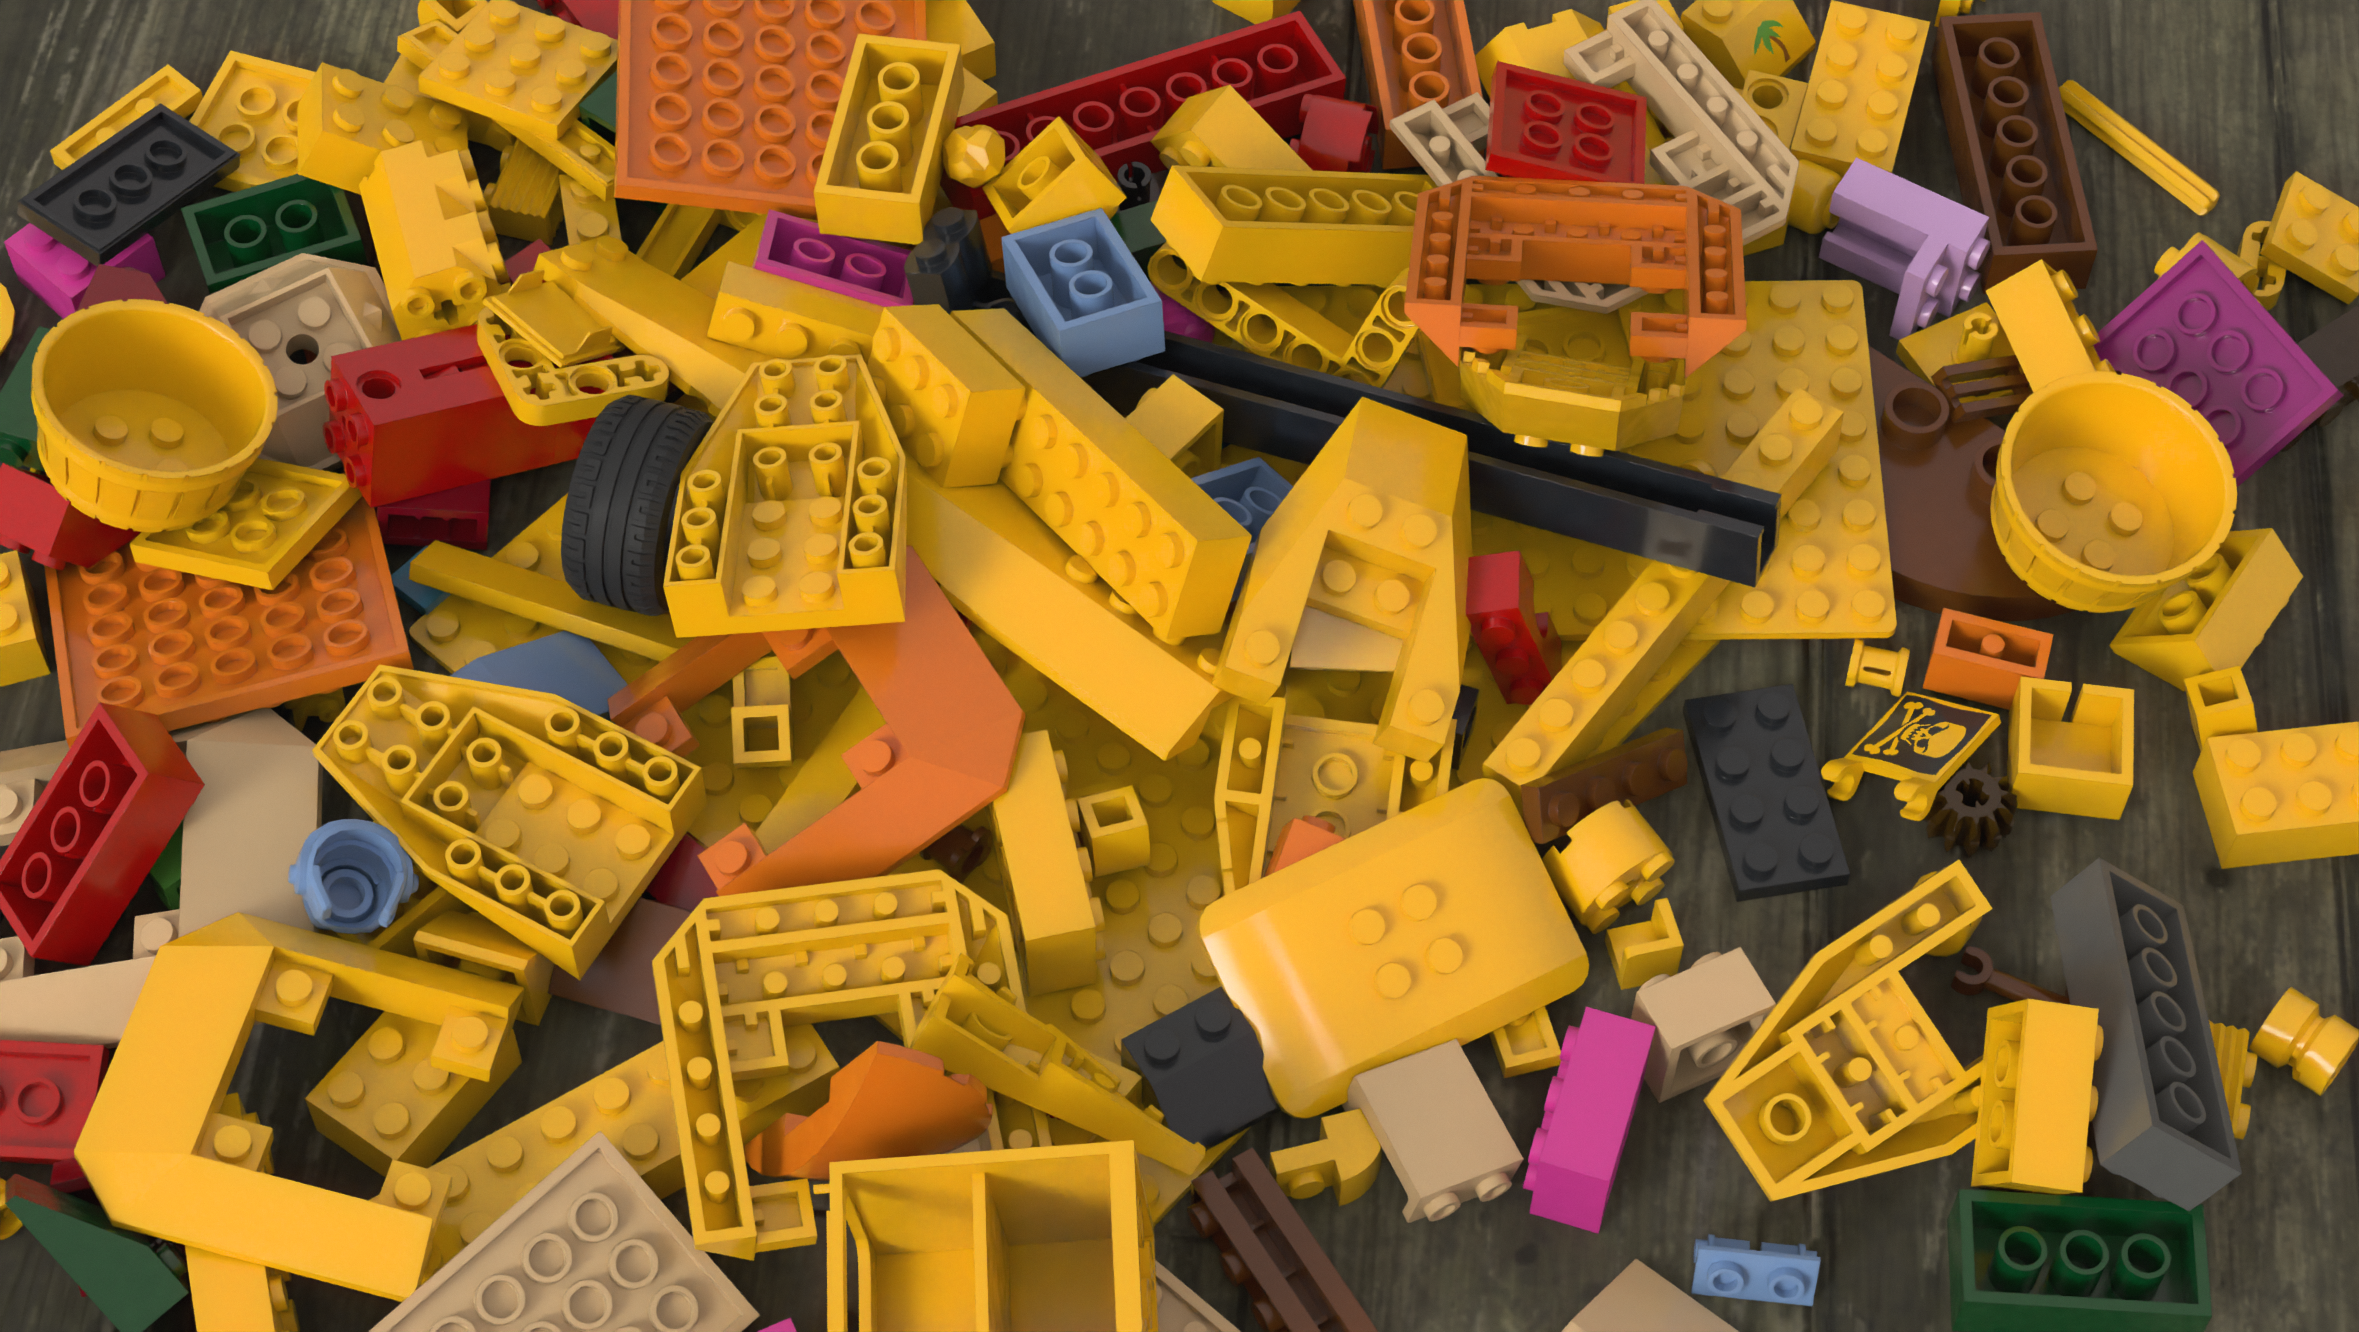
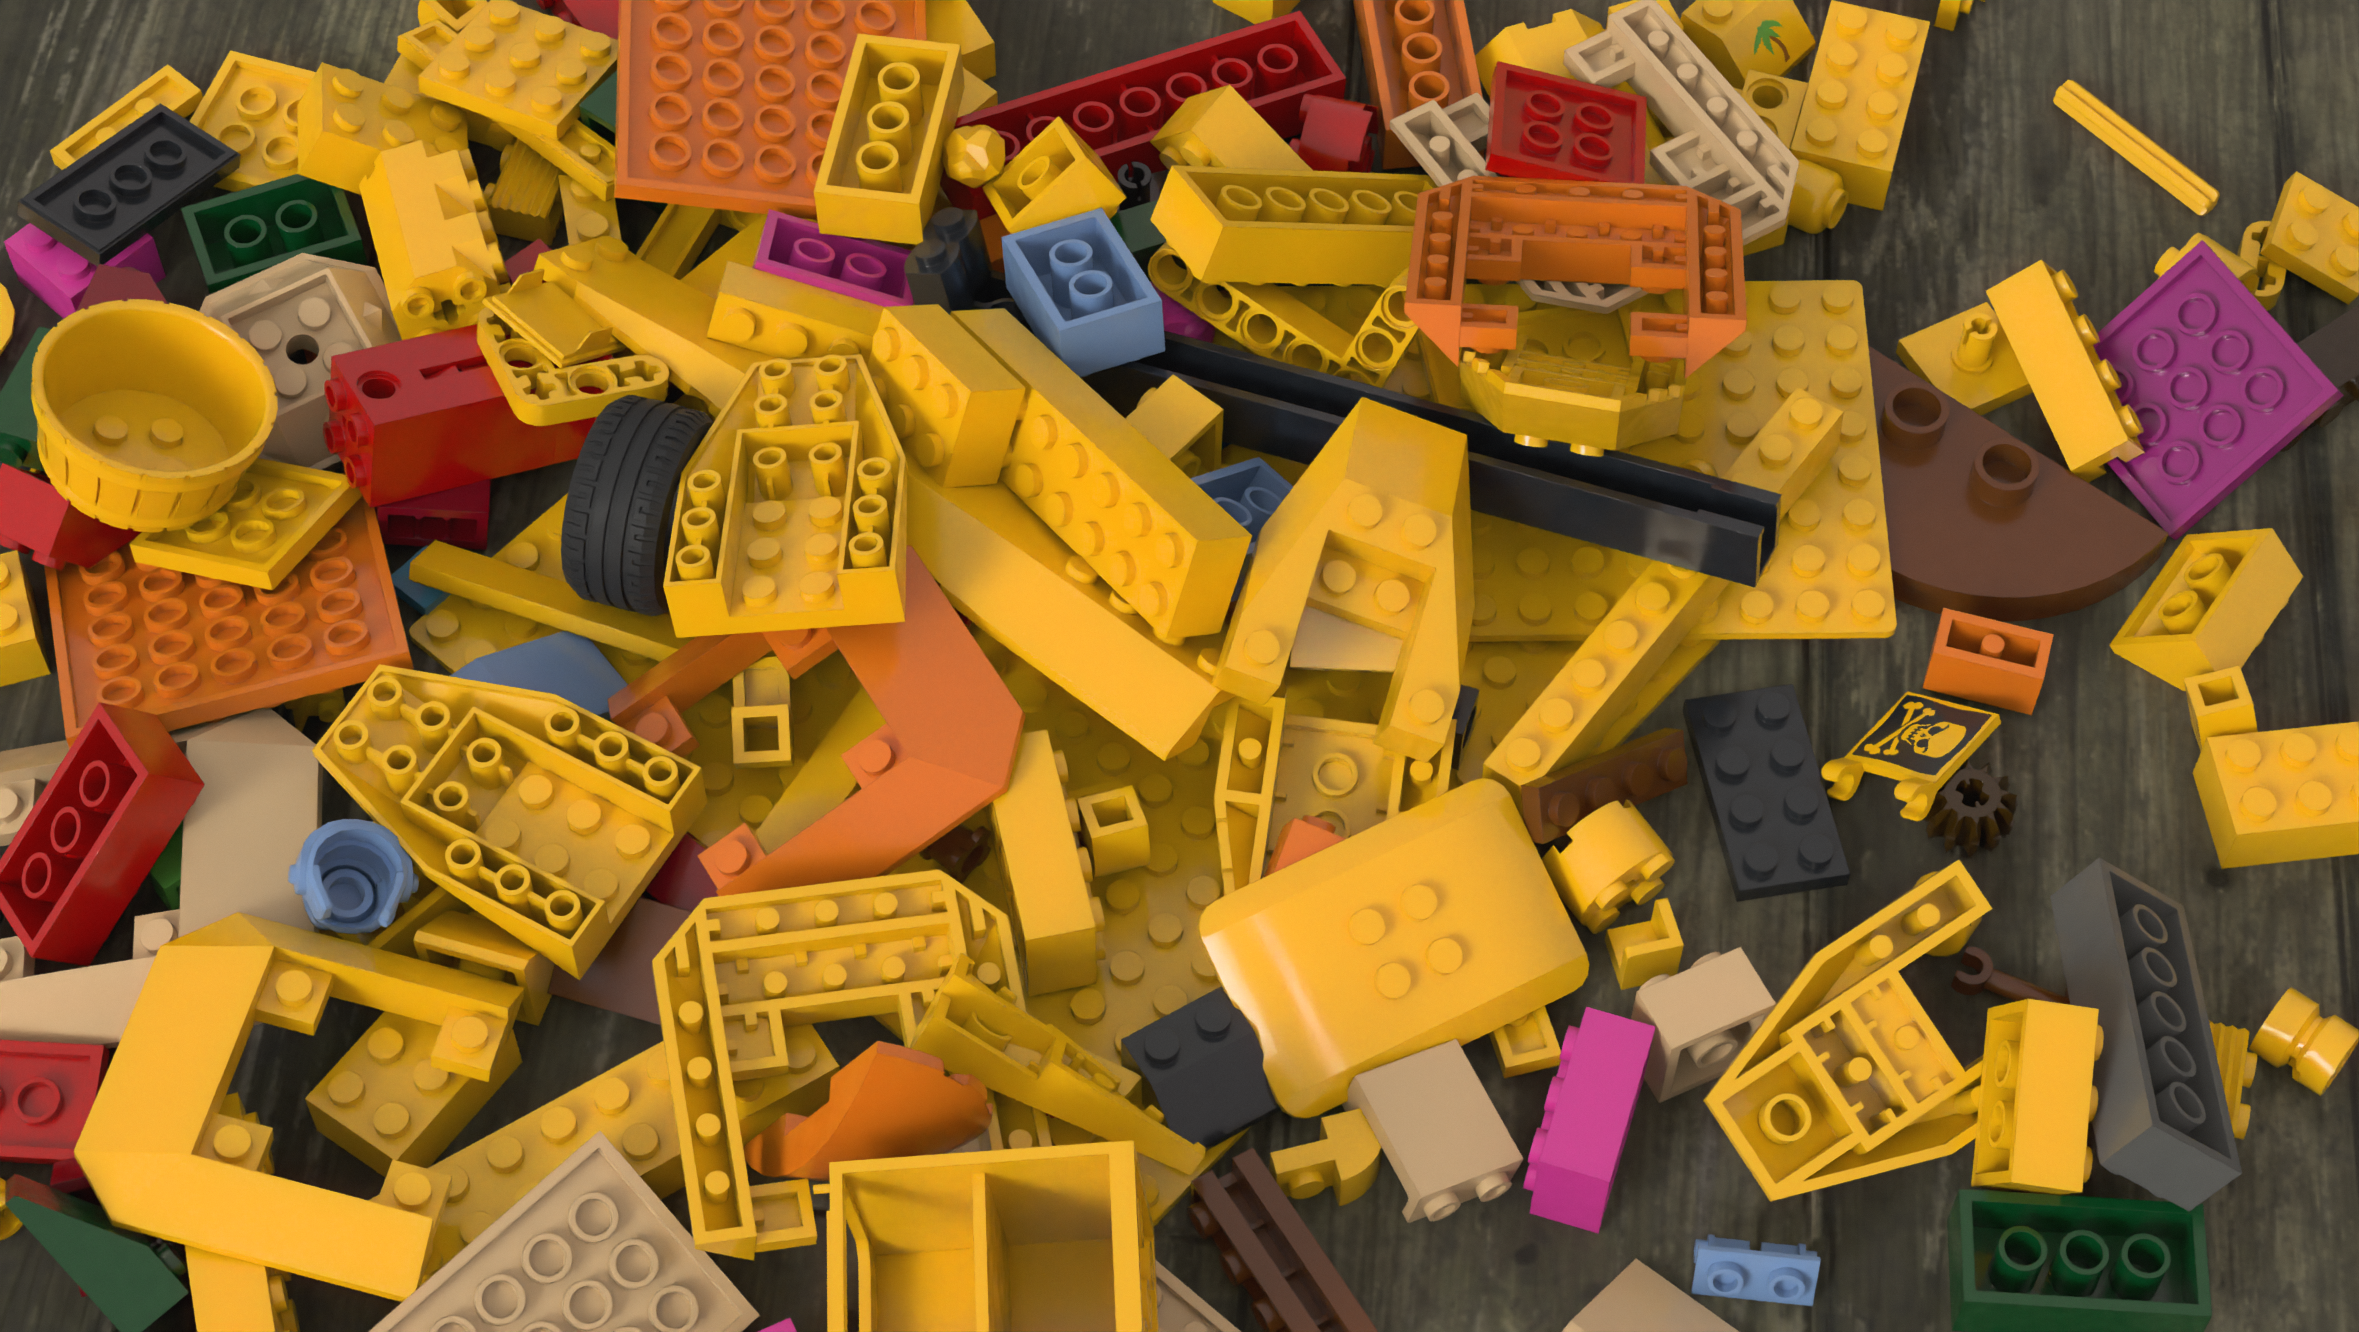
red arch [1466,550,1562,705] -> none
lavender brick [1819,157,1991,340] -> none
yellow bush [1845,638,1910,697] -> none
reddish brown brick [1931,12,2098,294] -> none
reddish brown tile [1931,355,2034,423] -> none
yellow piece [1990,371,2237,613] -> none
yellow piece [2007,677,2134,820] -> none

